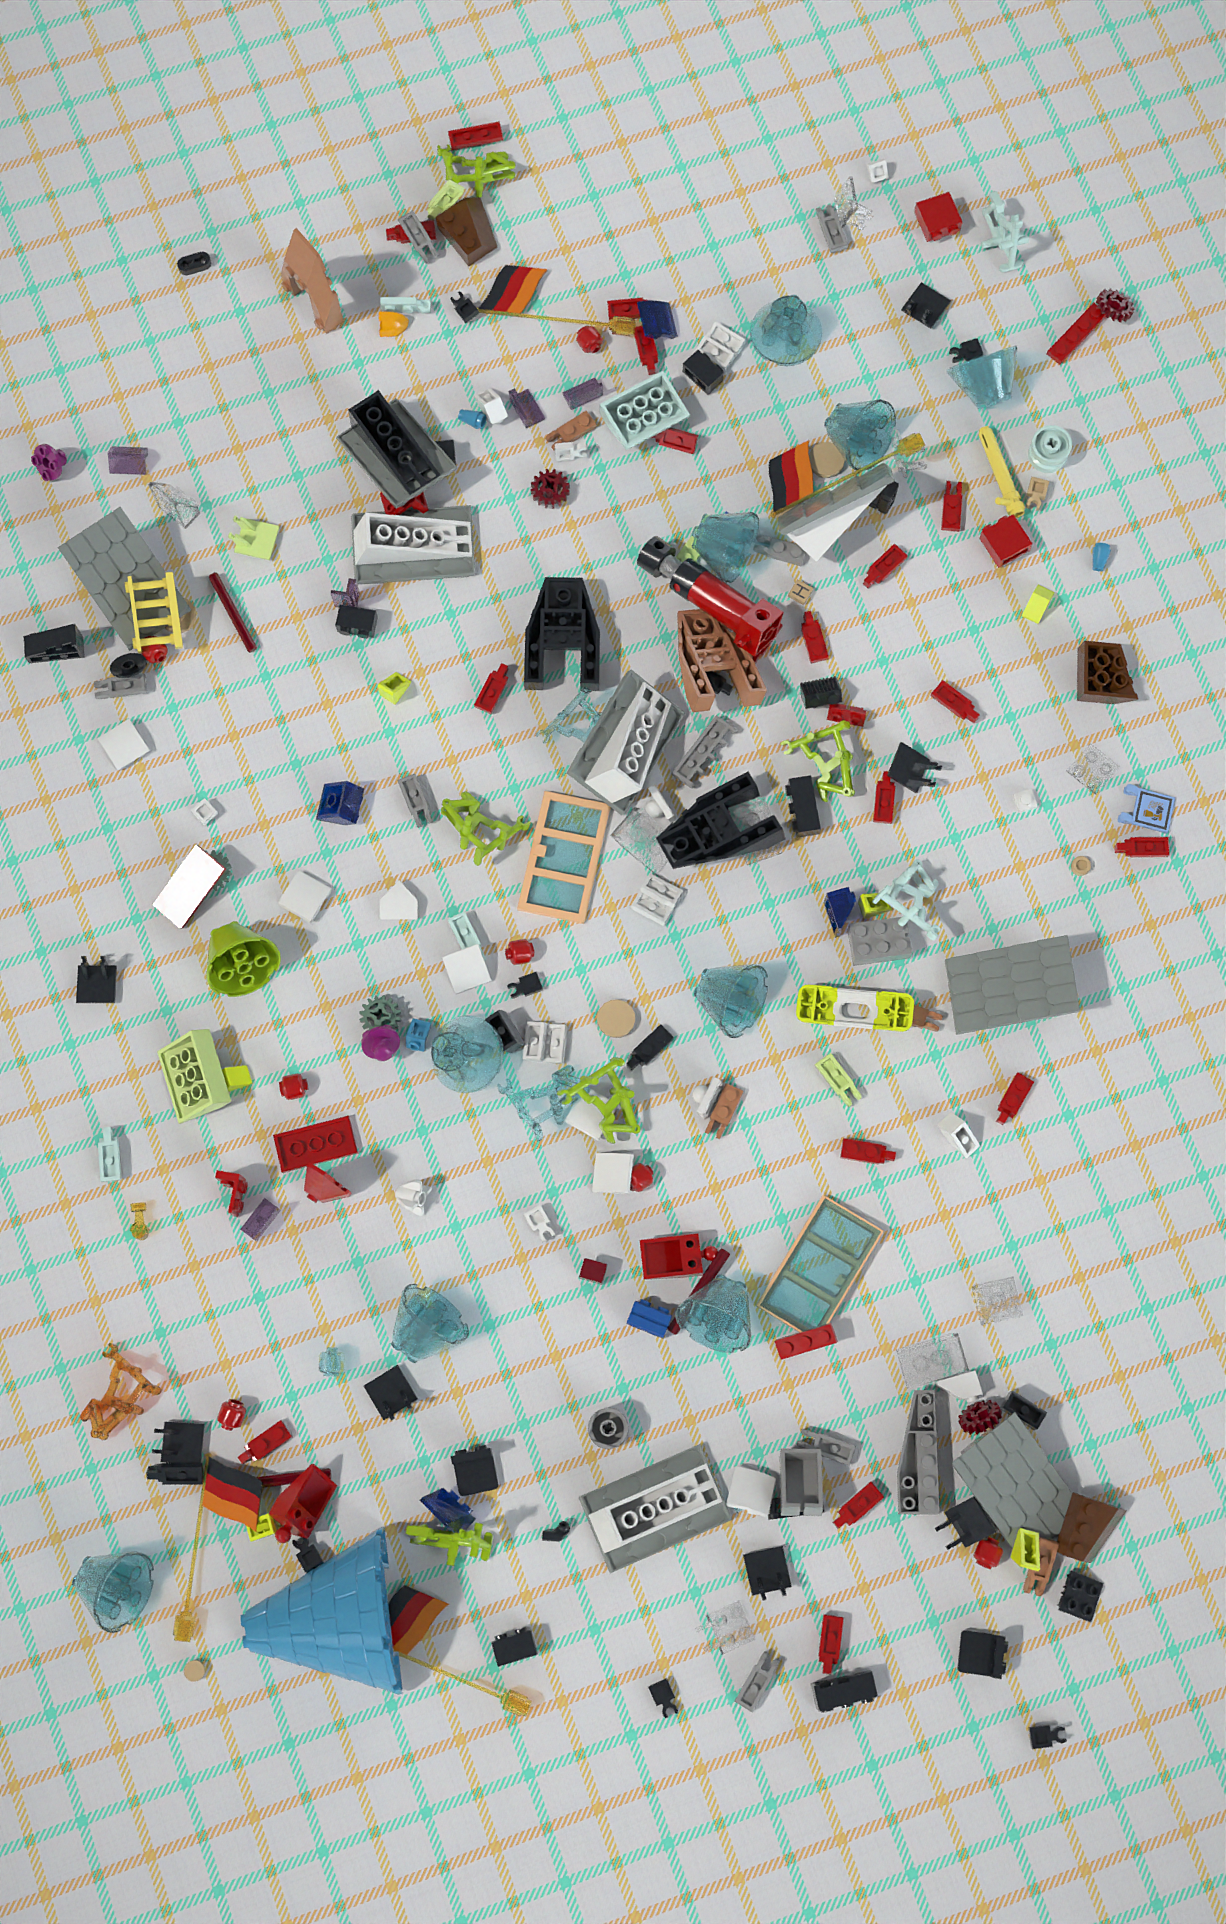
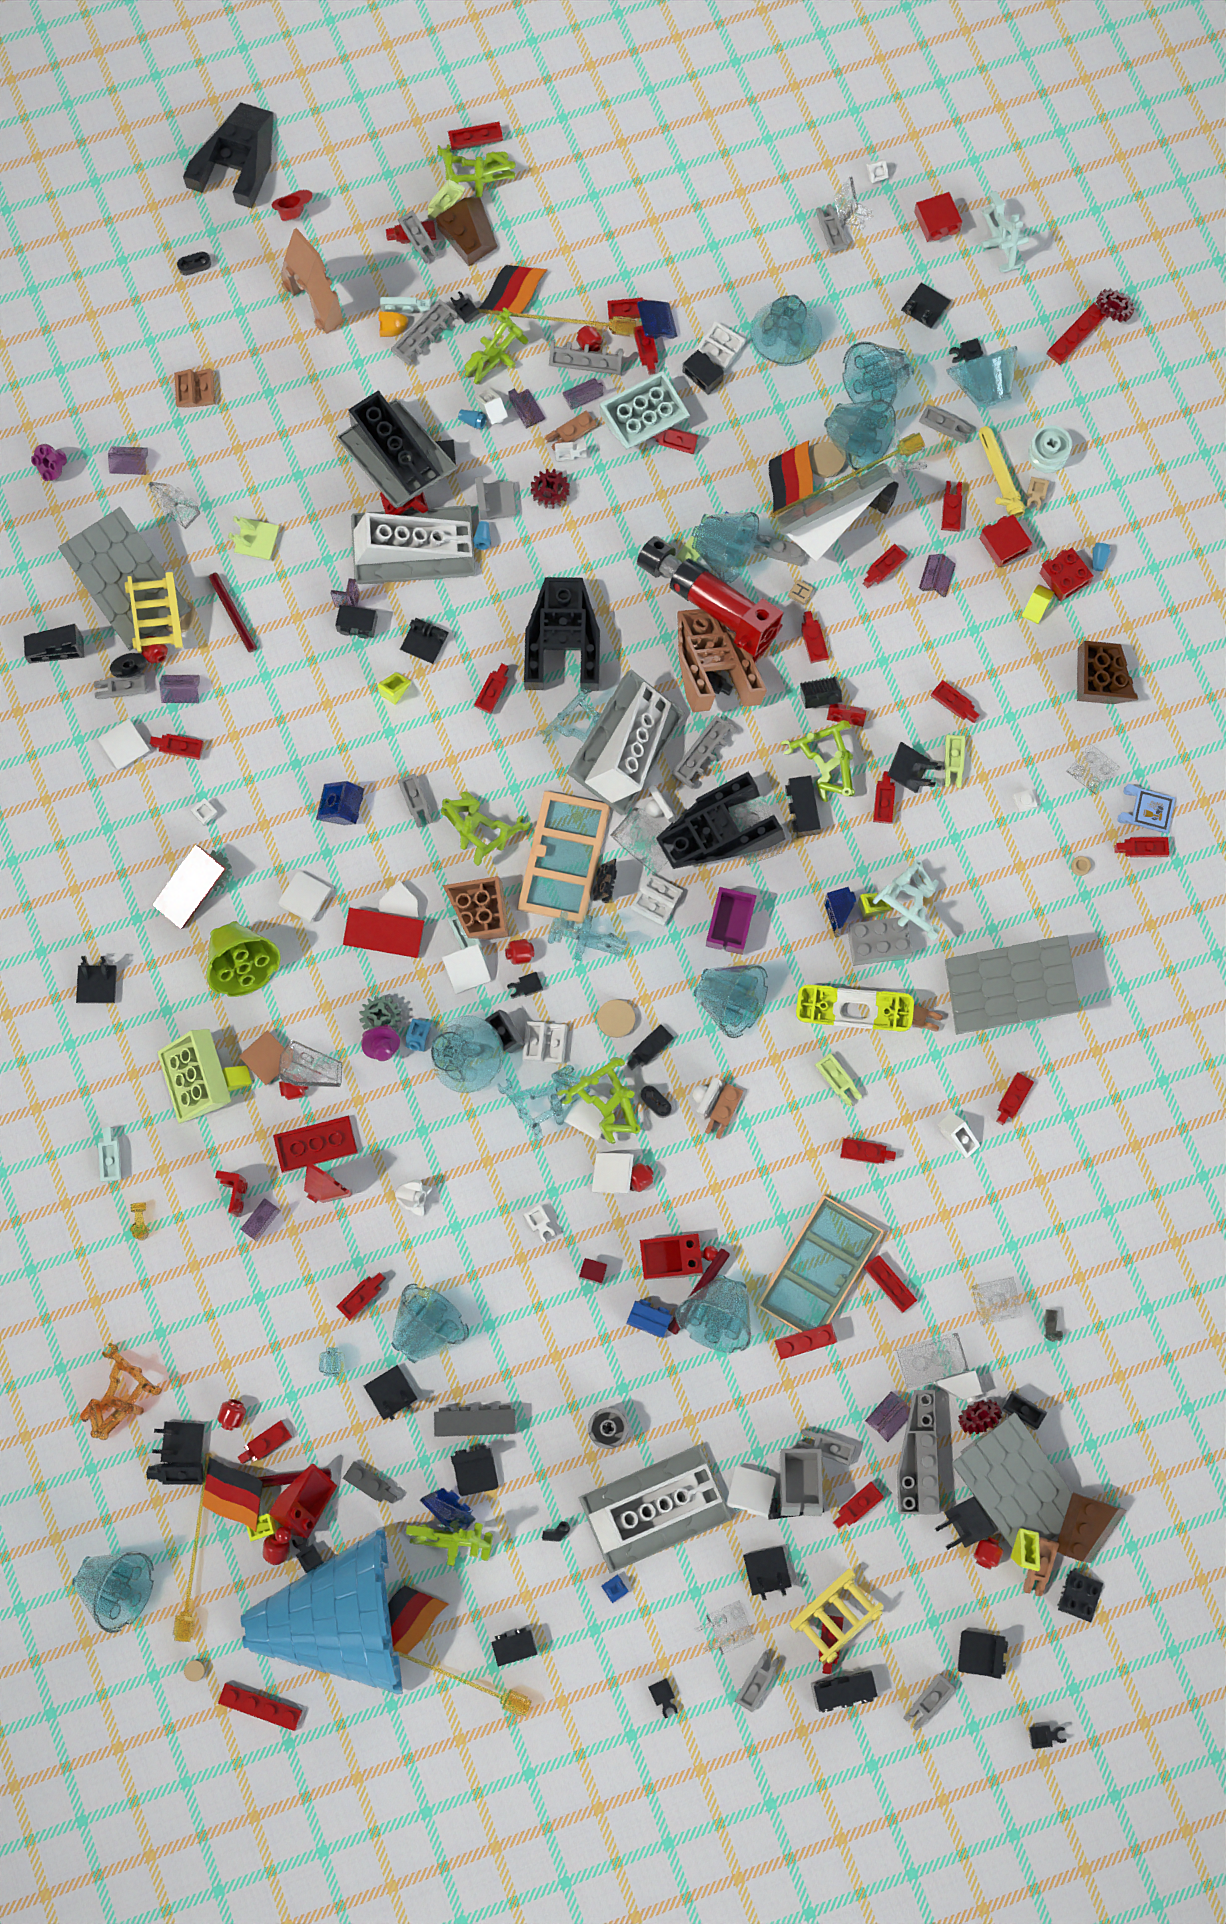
none -> red hinge [150,734,204,760]
none -> clear purple panel [159,675,200,703]
none -> nougat slope [174,368,215,408]
none -> black wedge [183,102,274,208]
none -> red plate [217,1683,303,1731]
none -> nougat slope [239,1030,295,1085]
none -> red head [262,1534,290,1565]
none -> red piece [272,190,313,221]
none -> clear slope [278,1039,342,1087]
none -> red hinge [336,1272,386,1321]
none -> dark grey hinge [342,1461,397,1504]
none -> red tile [343,907,425,958]
none -> light grey hinge [391,299,458,366]
none -> black hinge [400,618,449,664]
none -> dark grey brick [434,1405,516,1437]
none -> nougat wedge [442,876,509,940]
none -> lime piece [465,307,529,385]
none -> dark azure cone [473,521,491,550]
none -> light grey bracket [475,476,516,520]
none -> clear light blue piece [547,911,627,961]
none -> light grey hinge [549,340,623,375]
none -> black hinge [593,859,617,903]
none -> blue tile [601,1574,629,1603]
none -> black beam [641,1085,671,1118]
none -> magenta piece [706,887,757,955]
none -> light yellow fence [789,1568,884,1665]
none -> clear light blue cone [842,341,914,415]
none -> red plate [863,1254,917,1313]
none -> clear purple panel [865,1391,910,1443]
none -> light grey hinge [903,1673,956,1731]
none -> light grey hinge [919,405,972,443]
none -> clear purple panel [919,554,956,597]
none -> yellowish green hinge [944,735,965,788]
none -> red brick [1039,547,1094,602]
none -> clear smoke arm [1043,1309,1063,1343]

